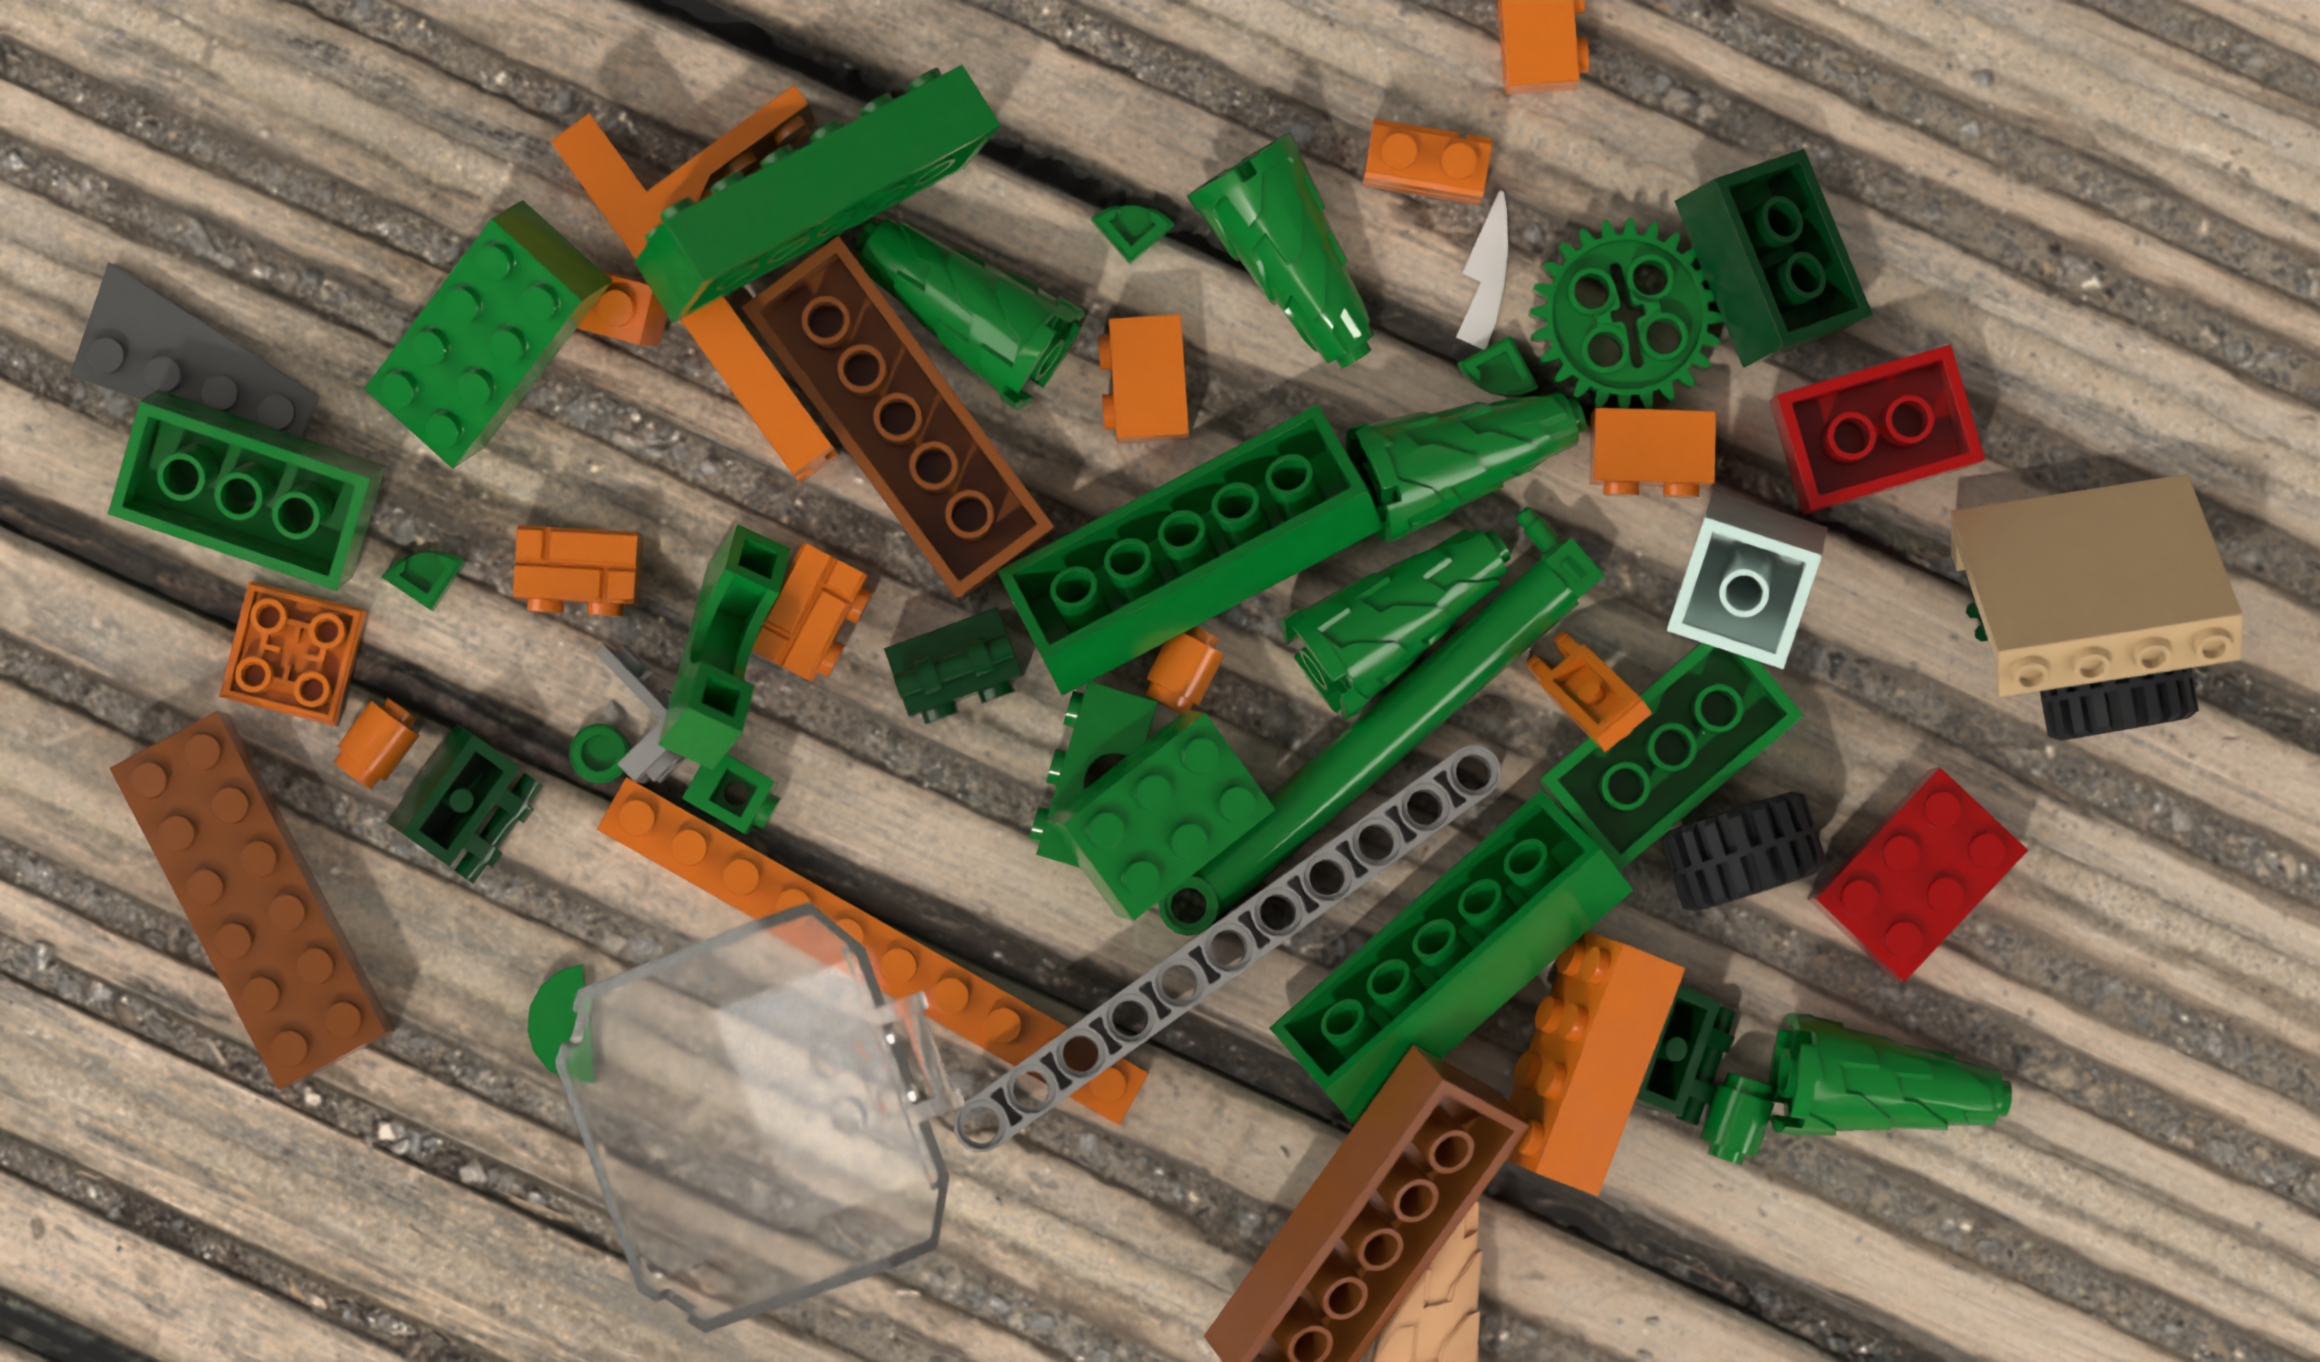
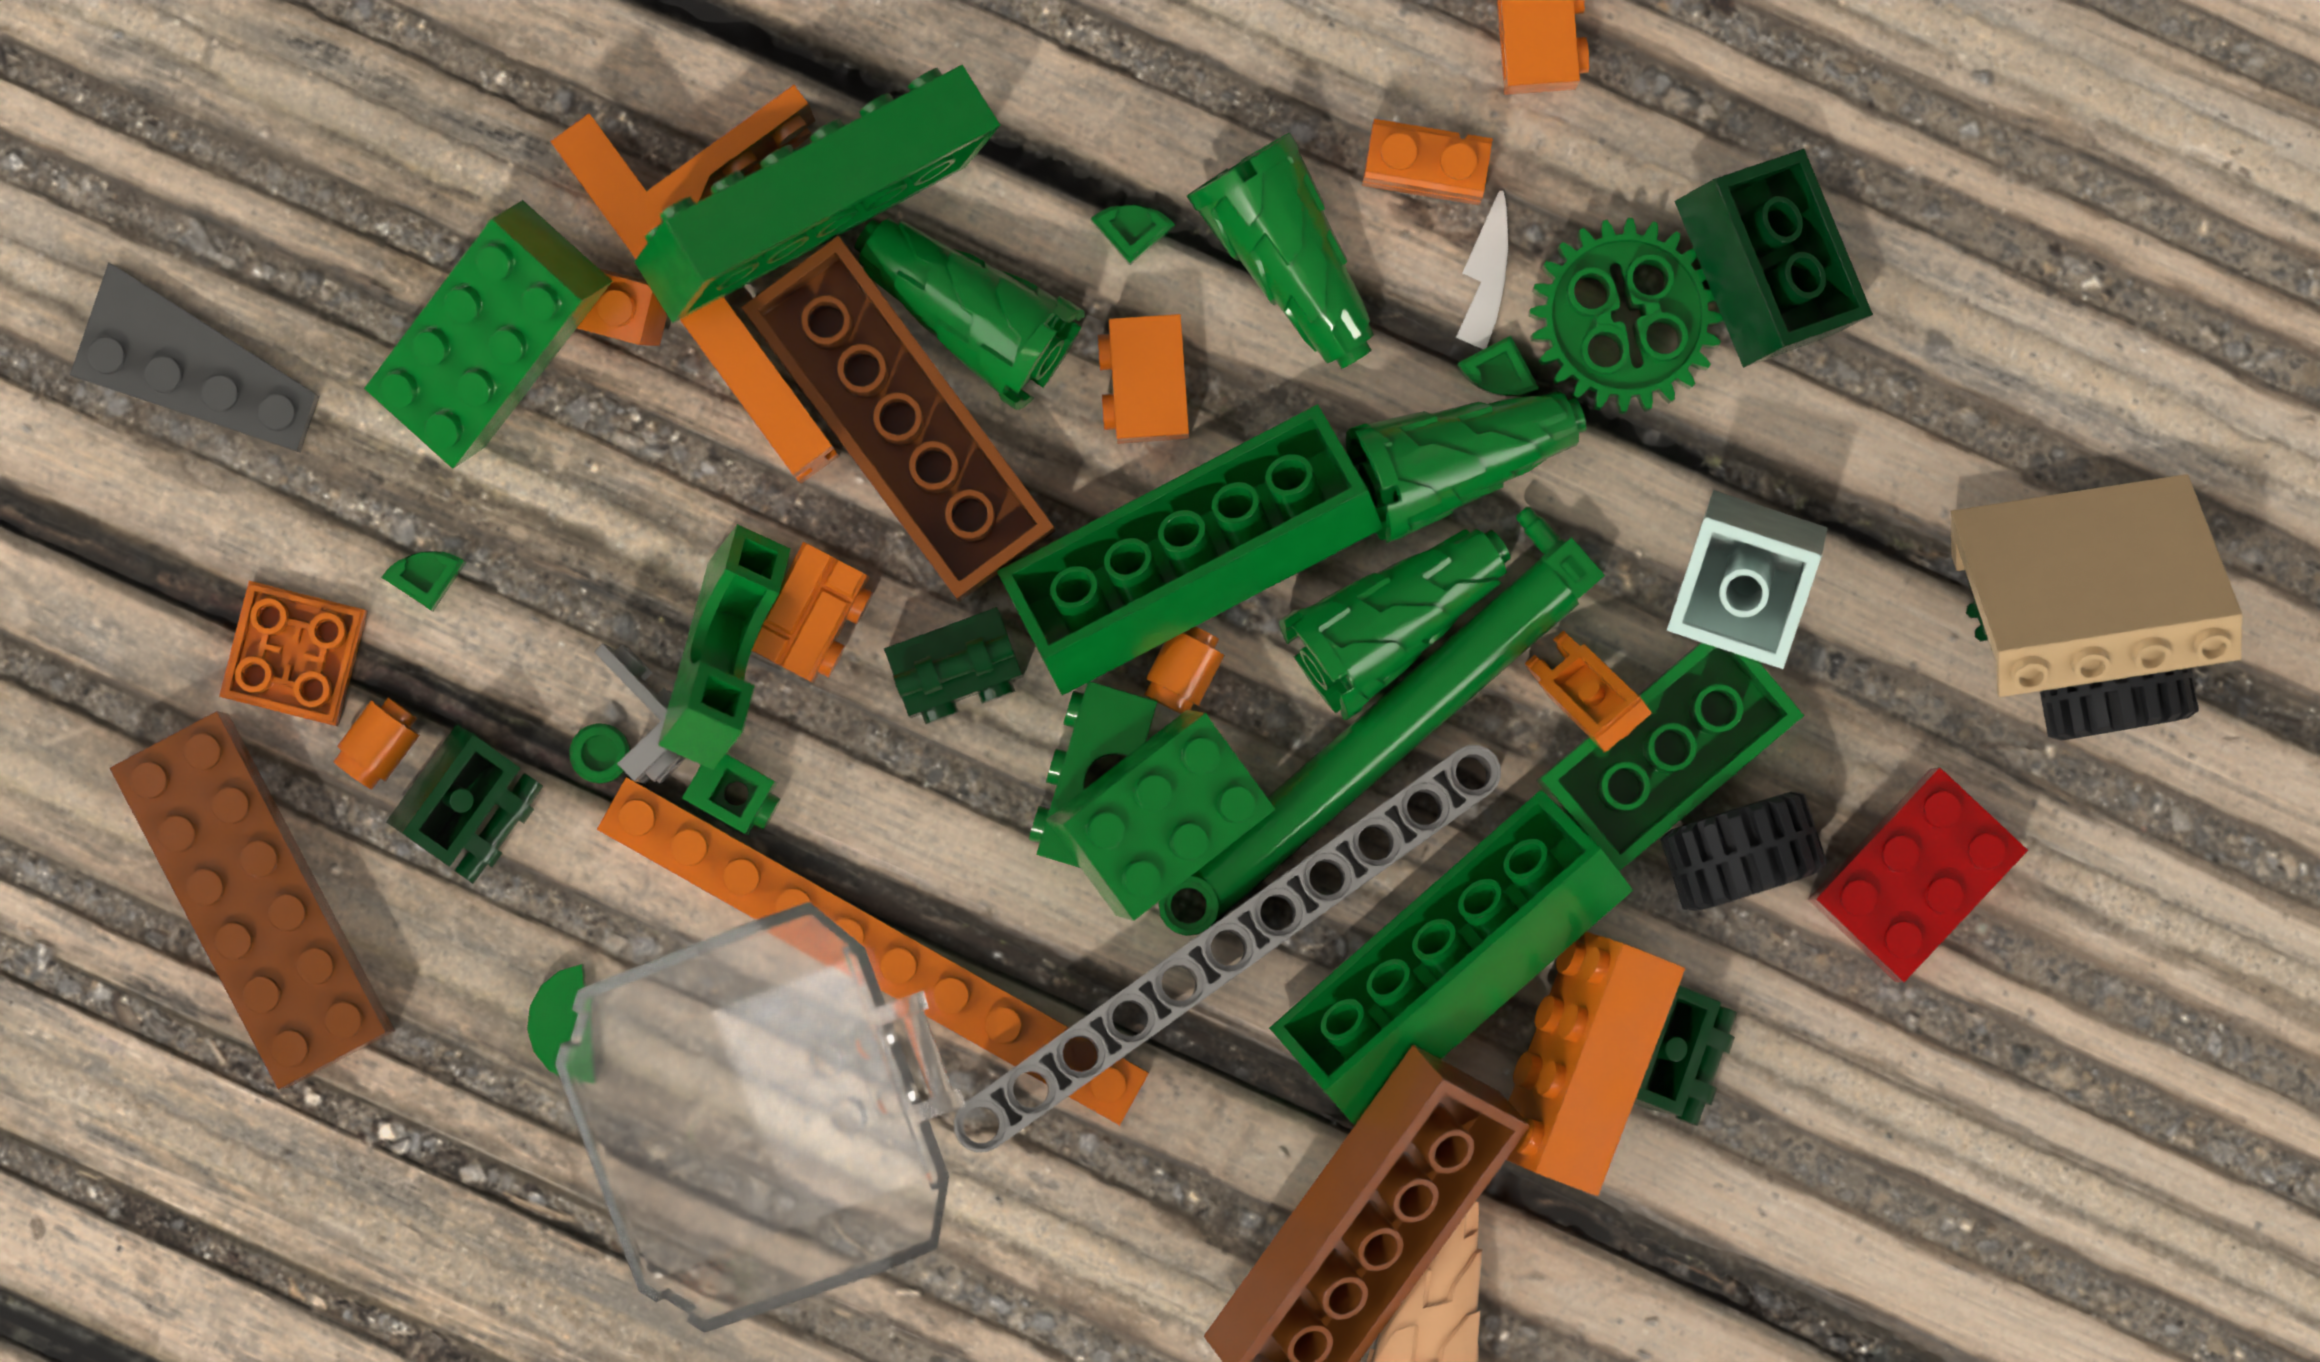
green brick [108,390,386,591] -> none
orange brick [513,525,643,617] -> none
orange brick [1589,408,1716,498] -> none
green brick [1699,1072,1775,1165] -> none
red brick [1769,344,1985,515] -> none
green cone [1769,1013,2012,1136] -> none

